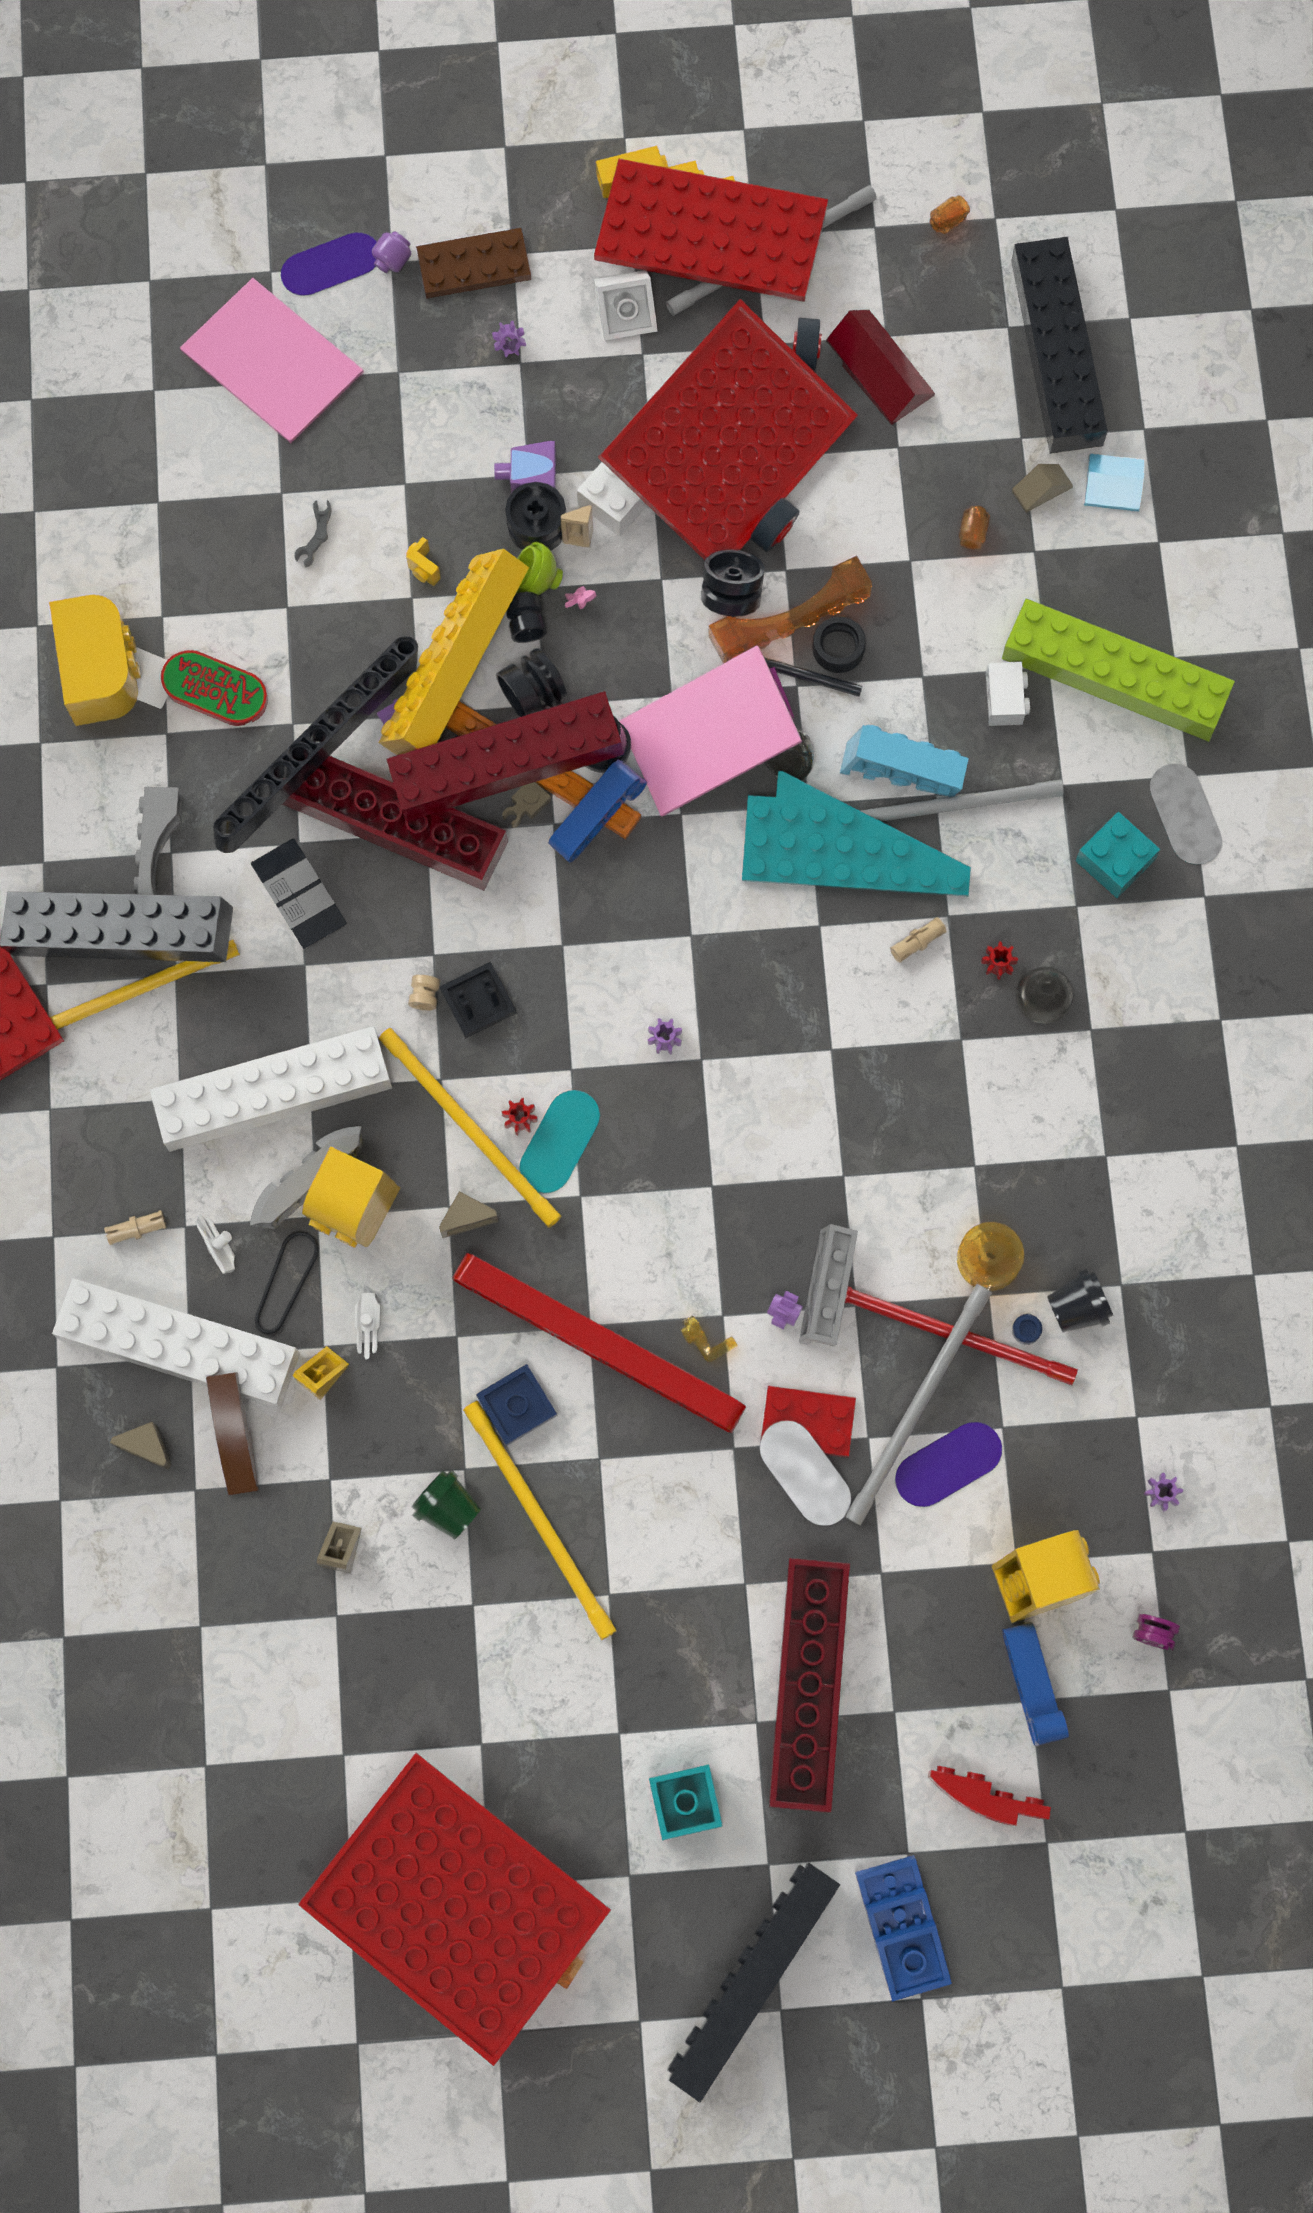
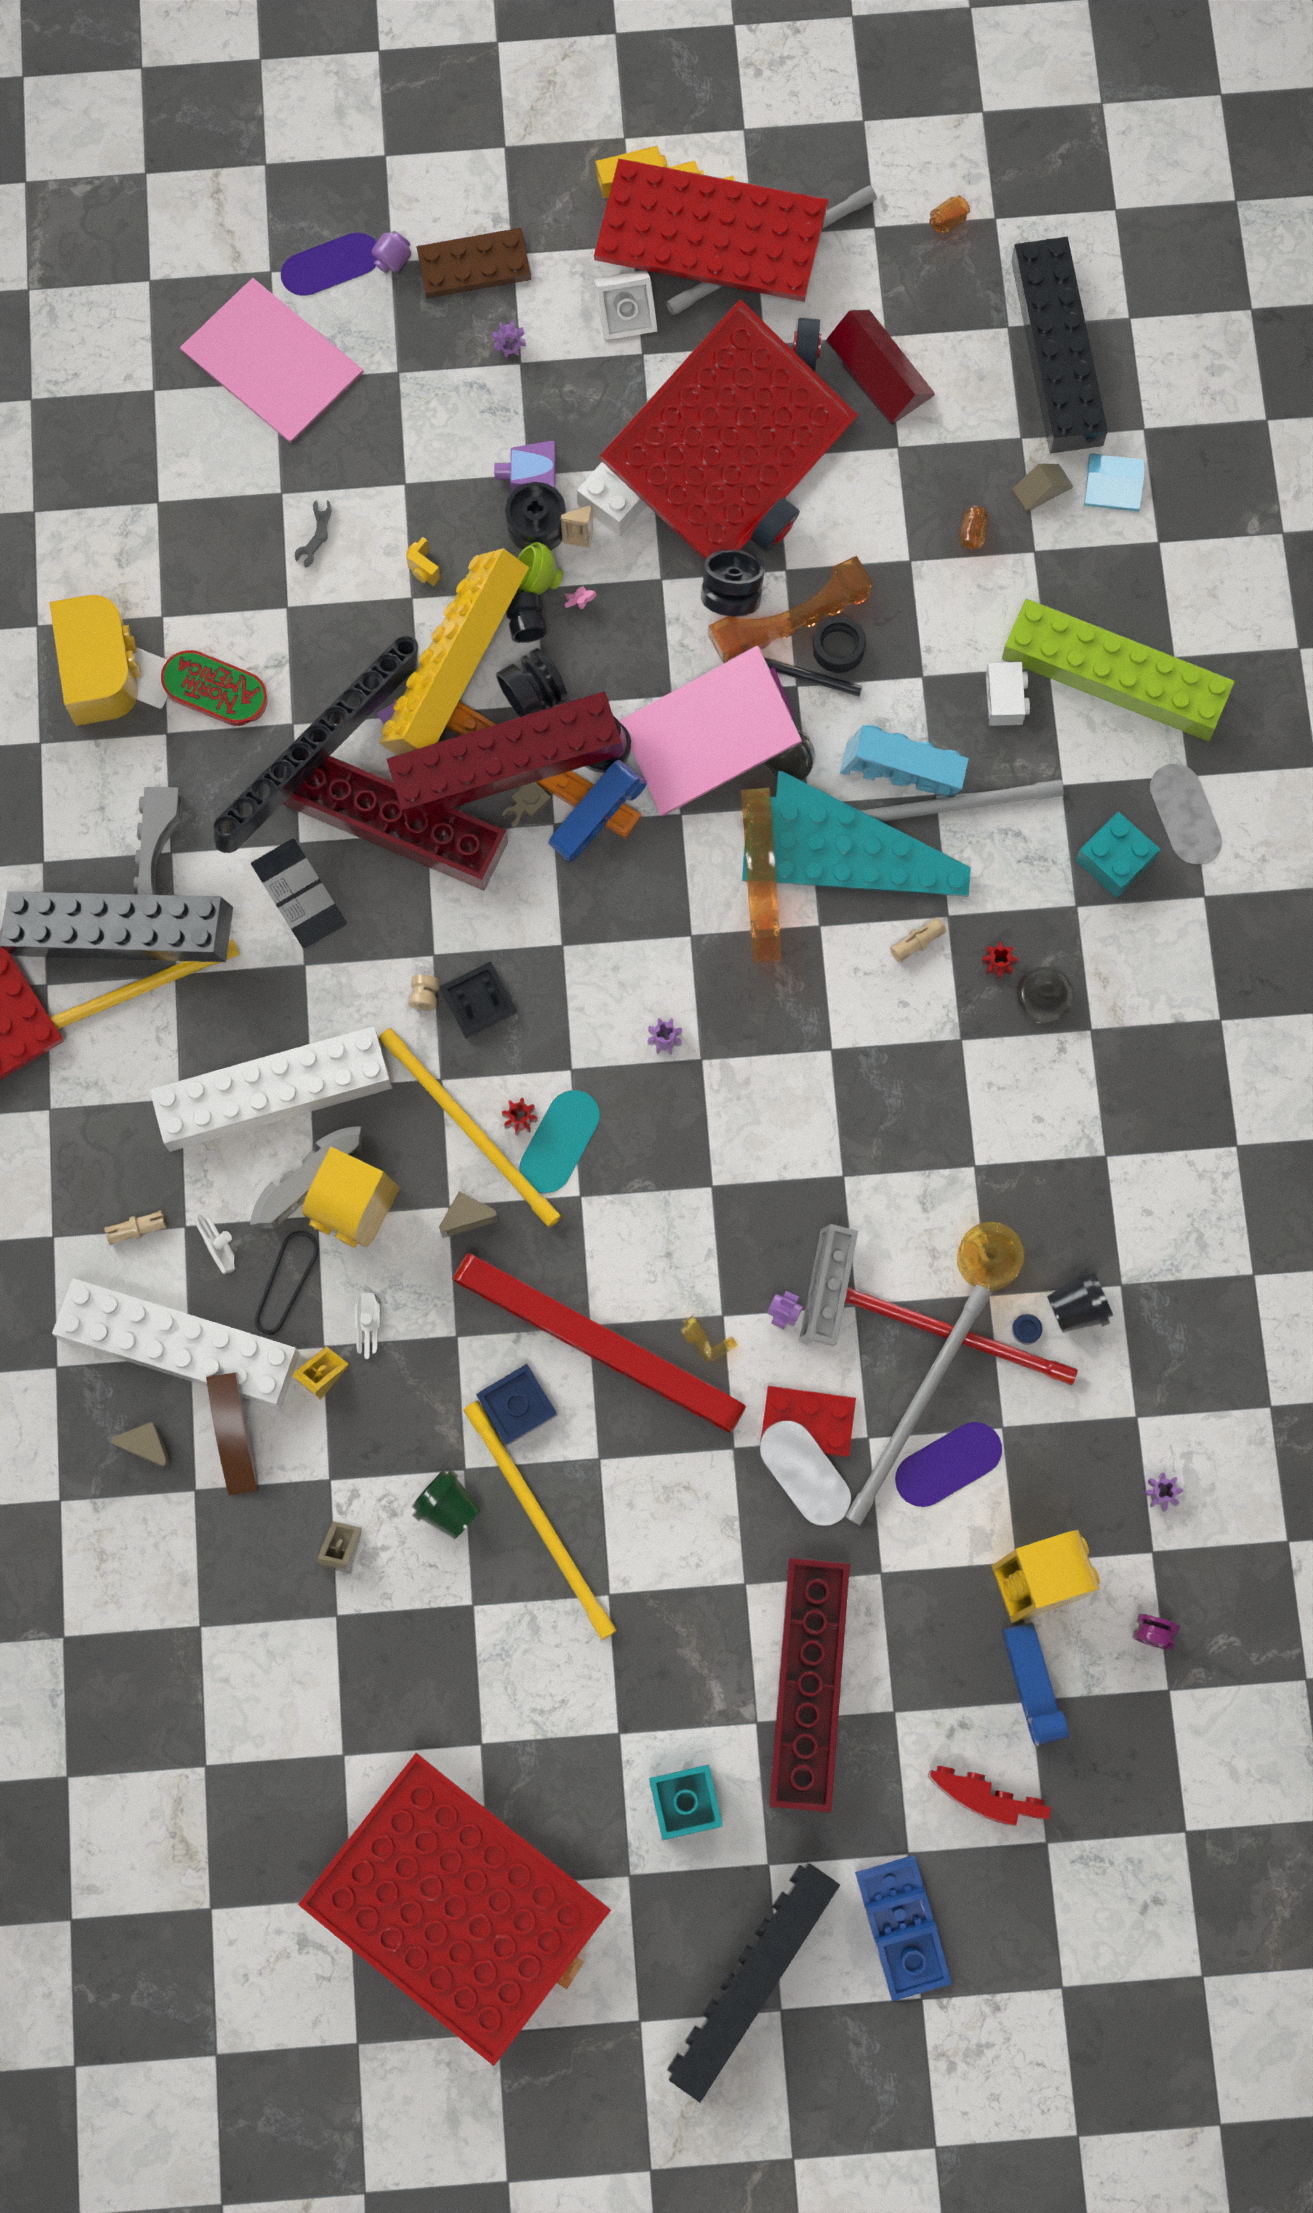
none -> clear orange arch [741,788,782,965]

